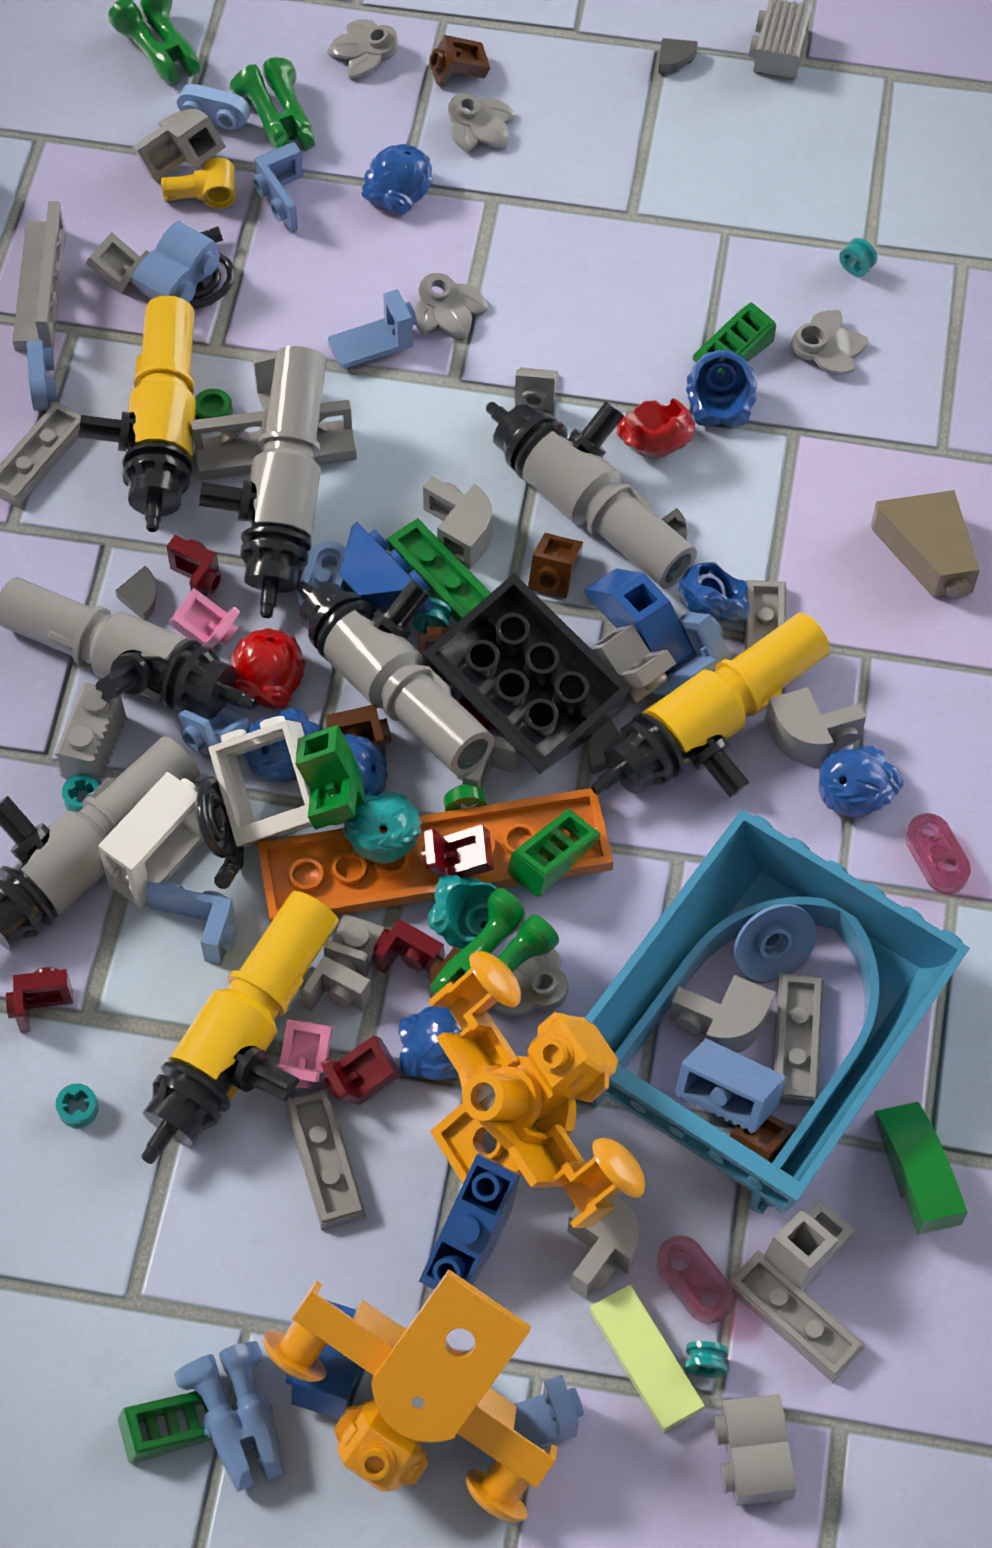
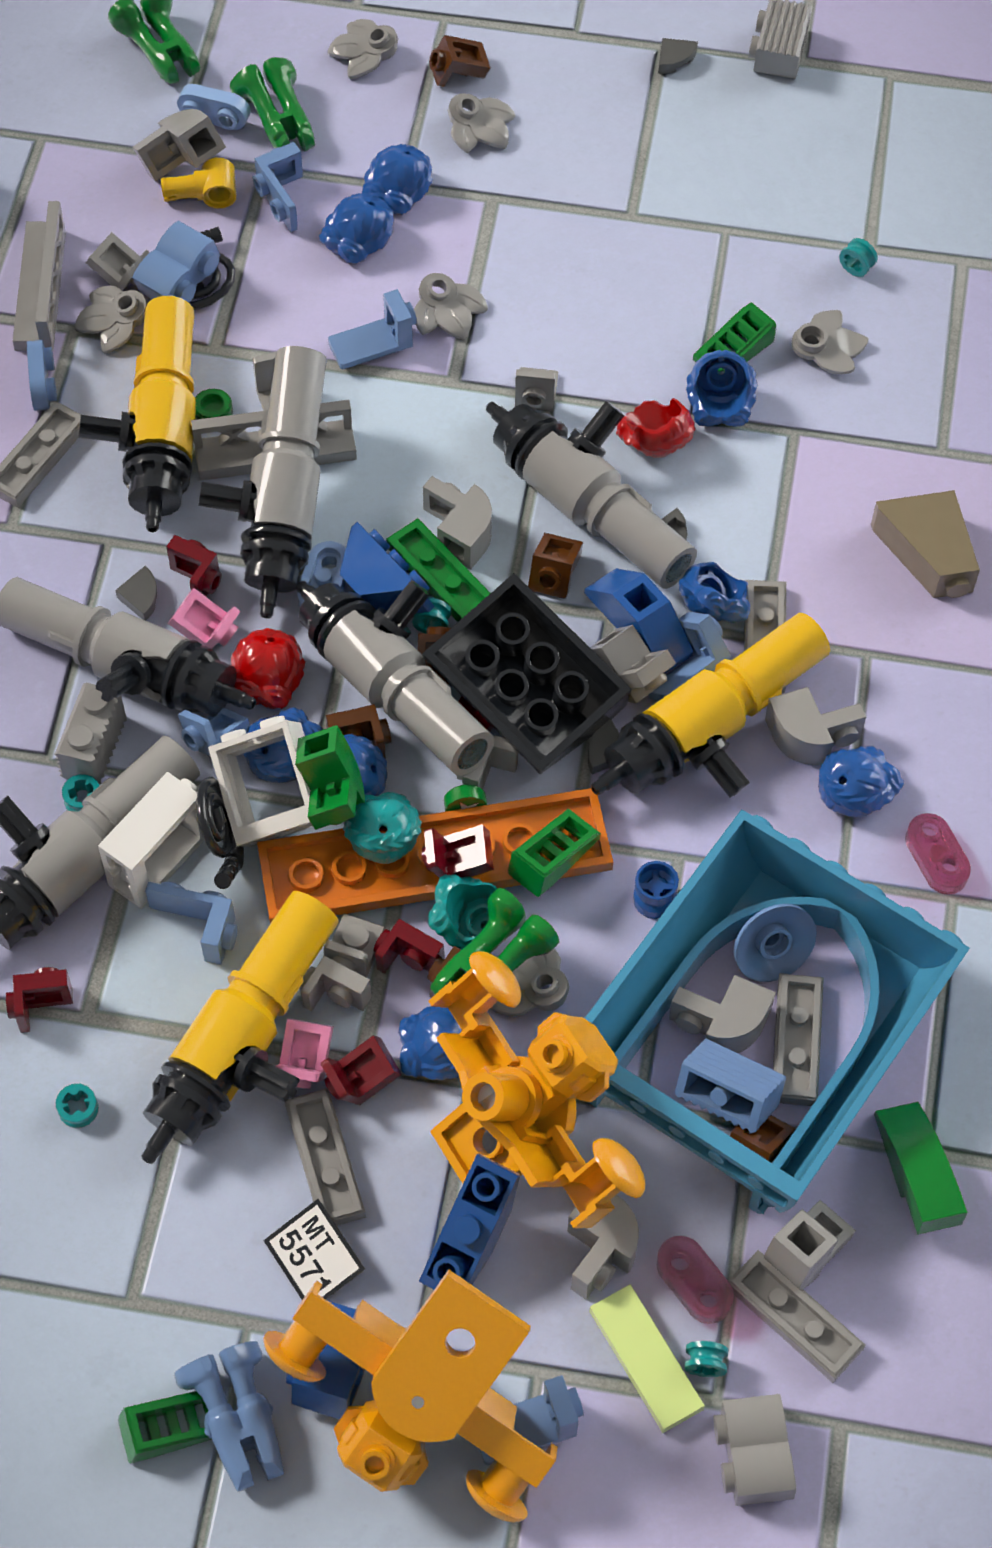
none -> light grey plate [75,286,148,354]
none -> white sticker [263,1199,365,1300]
none -> blue hair [319,193,394,265]
none -> blue wheel [633,861,679,919]

